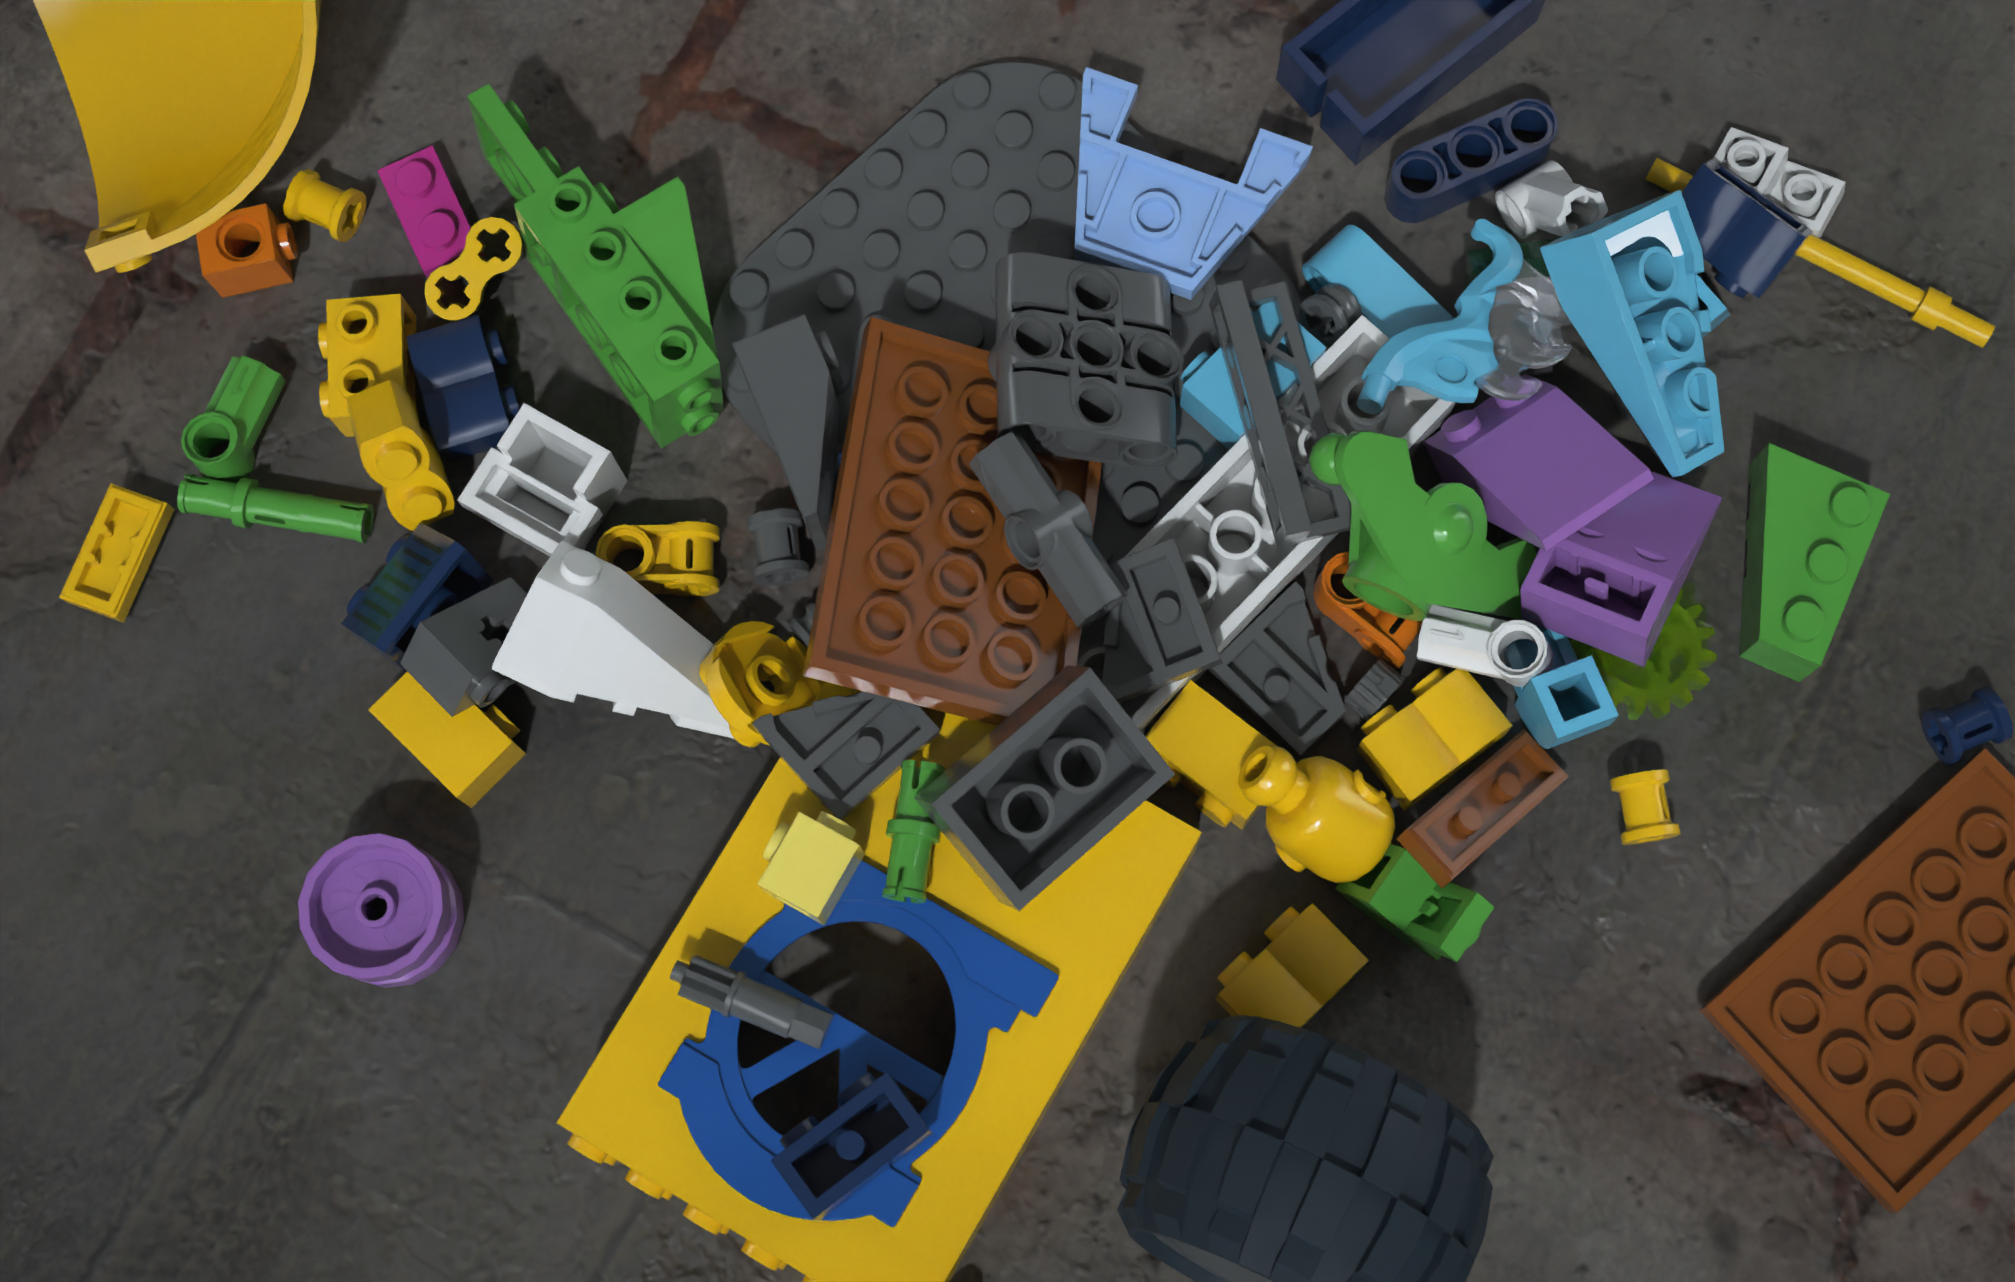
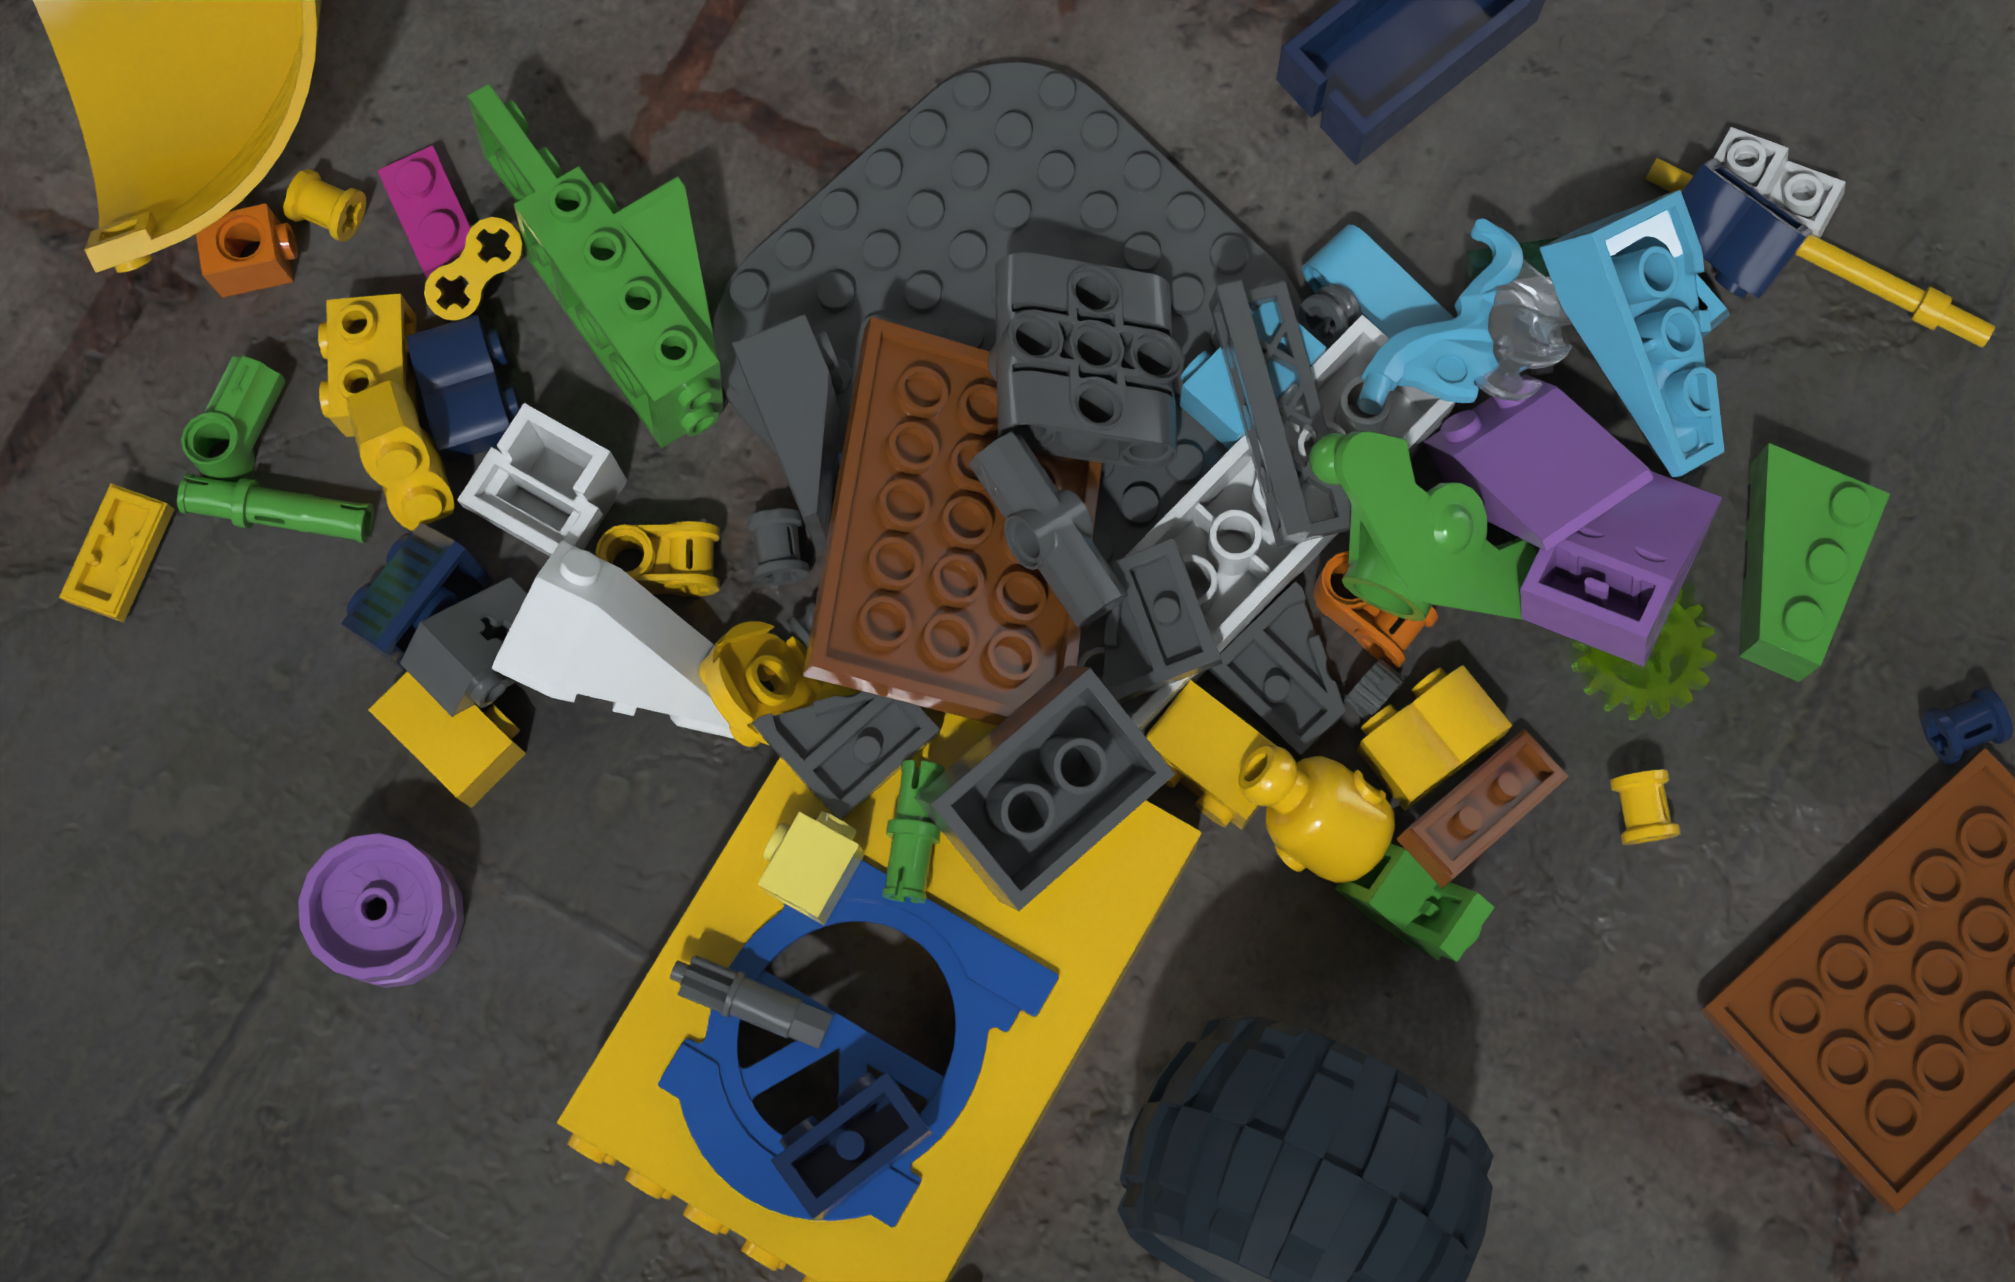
light blue wing [1074,67,1313,300] -> none
yellow brick [1216,903,1369,1028] -> none
dark blue beam [1384,98,1558,223] -> none
white piece [1417,604,1553,687] -> none
white piece [1495,160,1608,239] -> none
medium azure brick [1504,621,1619,749] -> none

